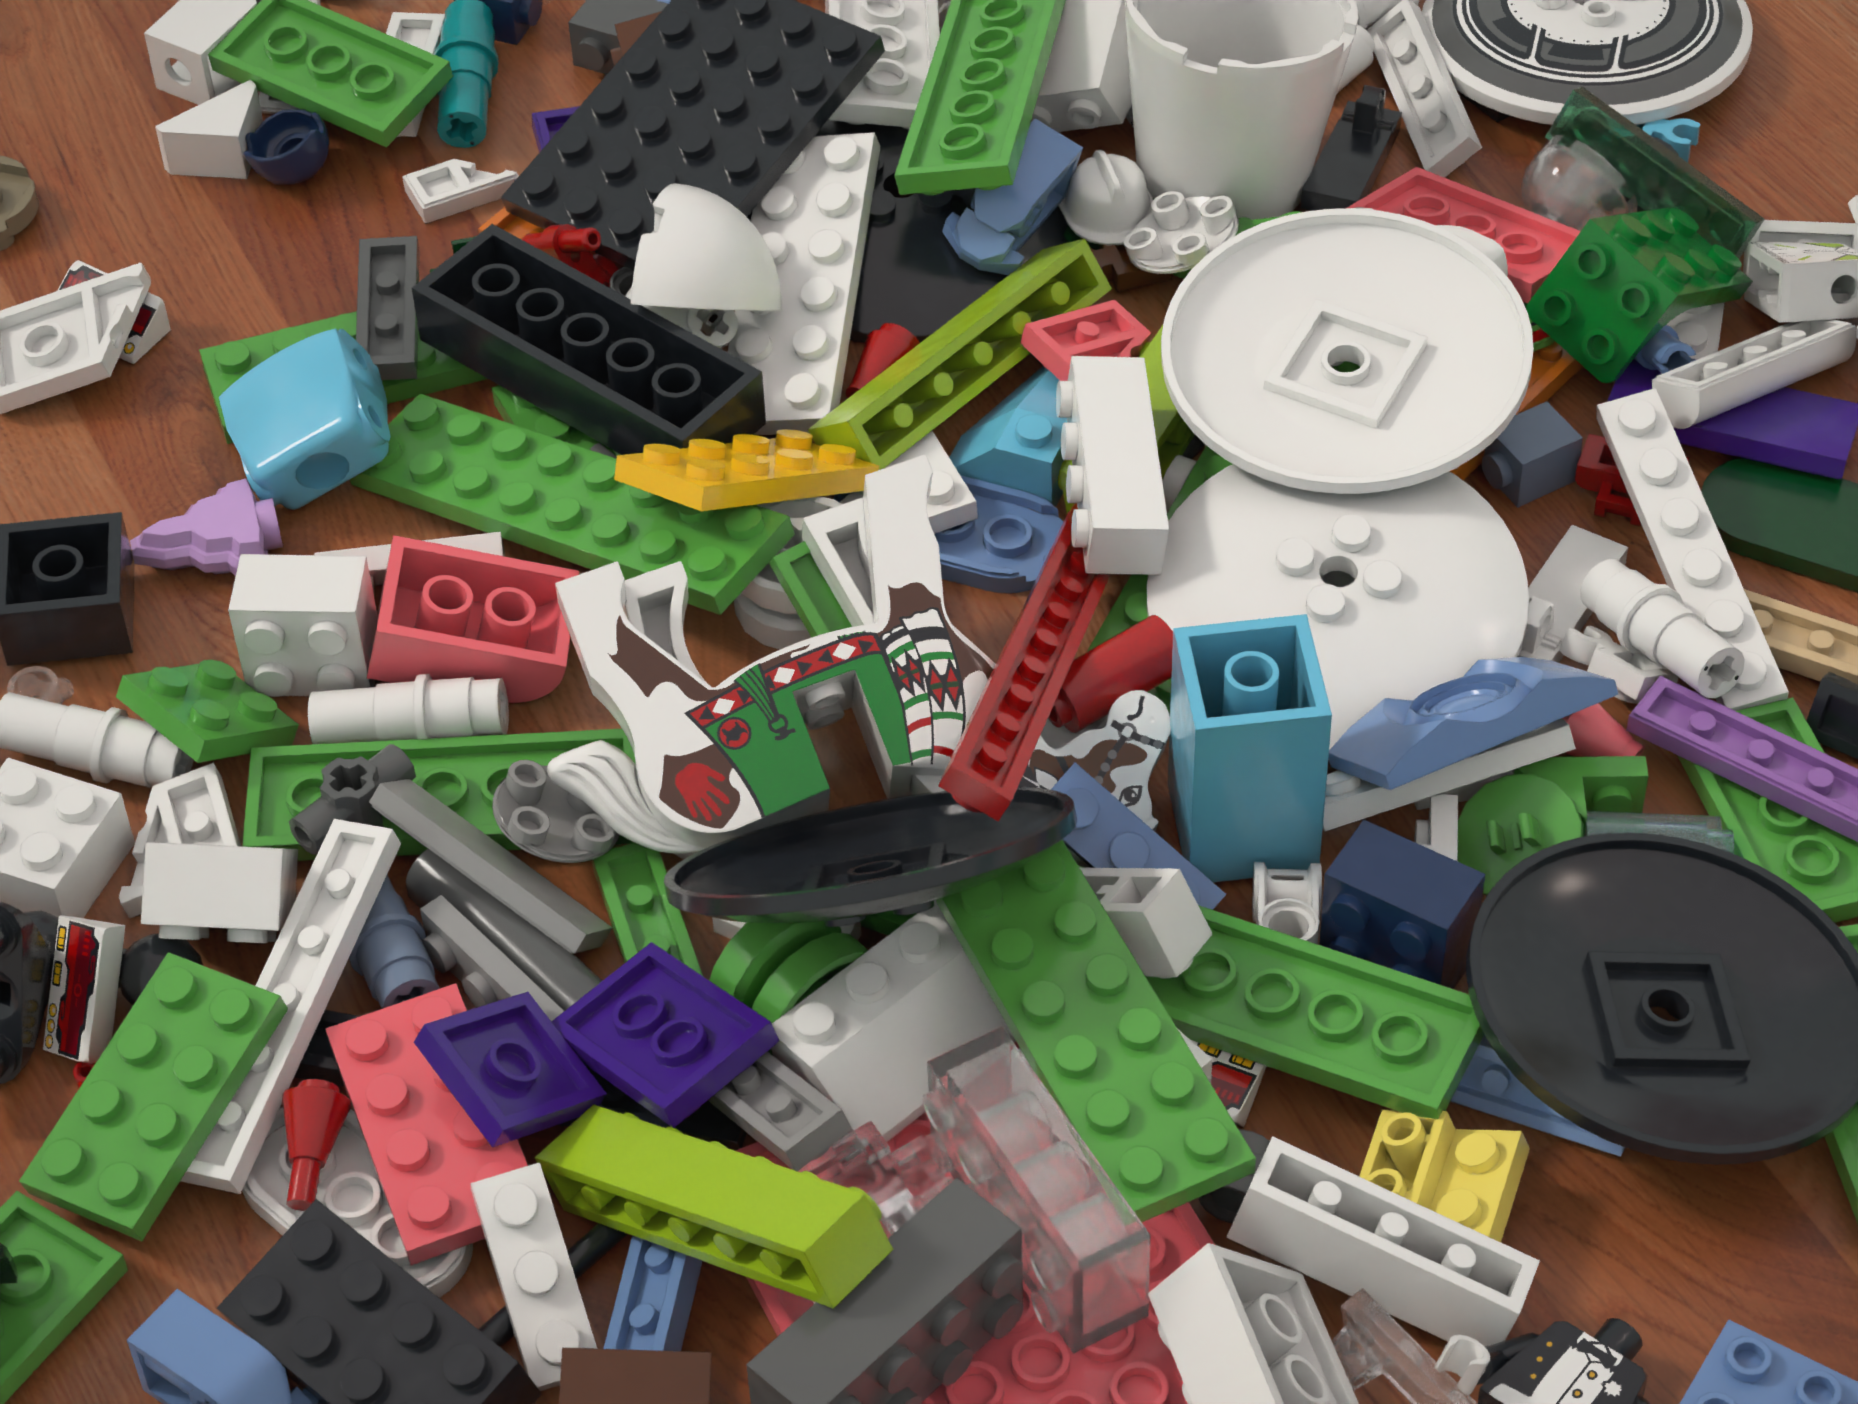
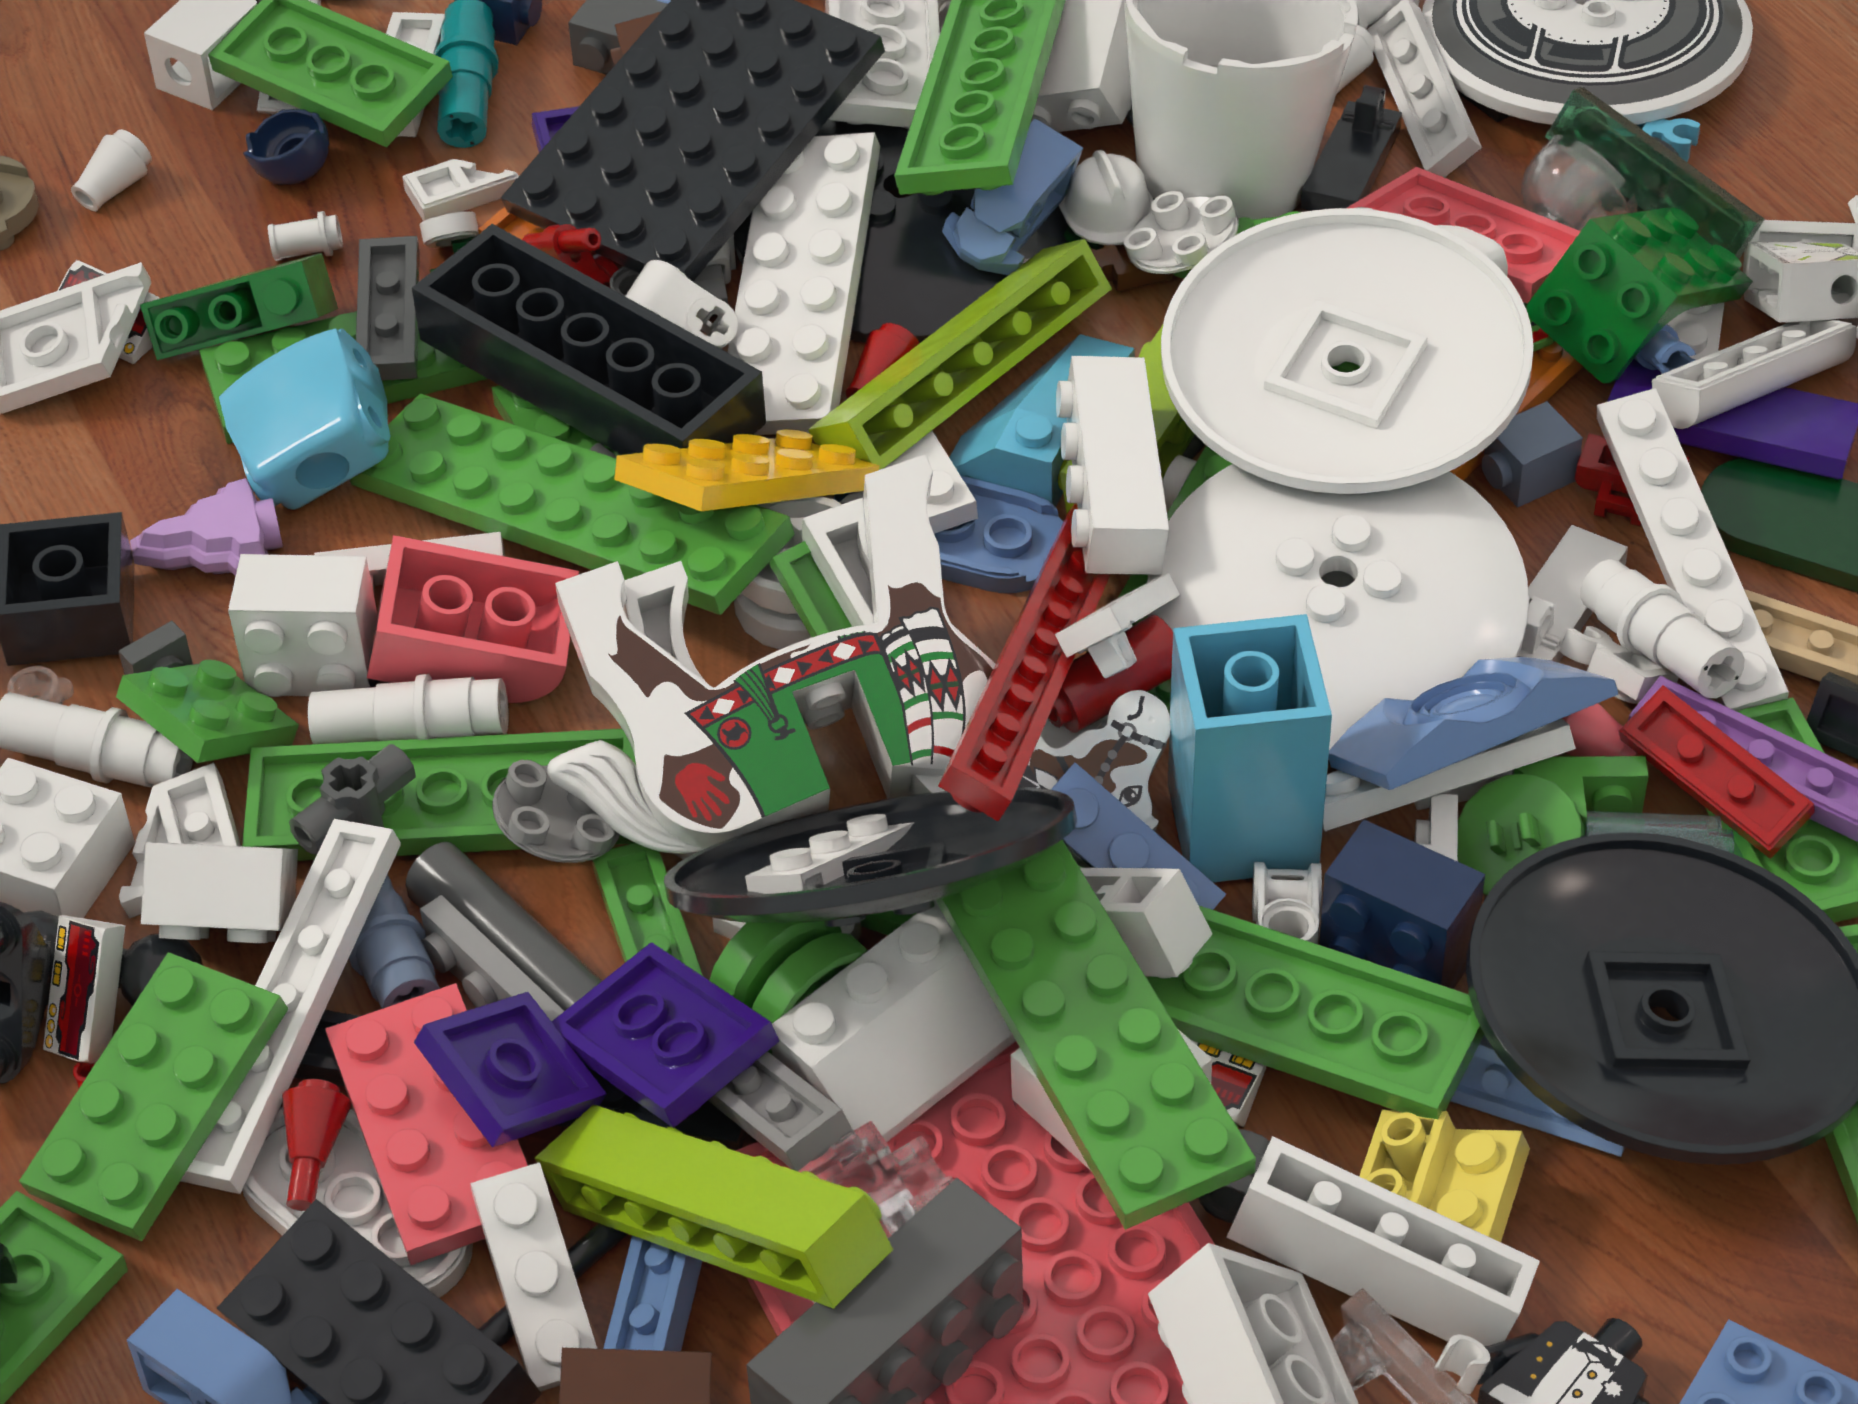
white slope [155,80,263,179] -> none
light grey tile [369,779,613,954] -> none
white brick [631,183,781,311] -> none
clear brick [922,1027,1151,1354] -> none
coral wing [1020,300,1151,381] -> none
none -> white cone [71,129,152,211]
none -> dark grey plate [119,621,193,675]
none -> green slope [140,253,338,360]
none -> white pin [268,211,343,261]
none -> white tile [419,212,479,248]
none -> white plate [745,814,914,894]
none -> white hinge [1055,572,1180,678]
none -> red tile [1619,685,1815,859]

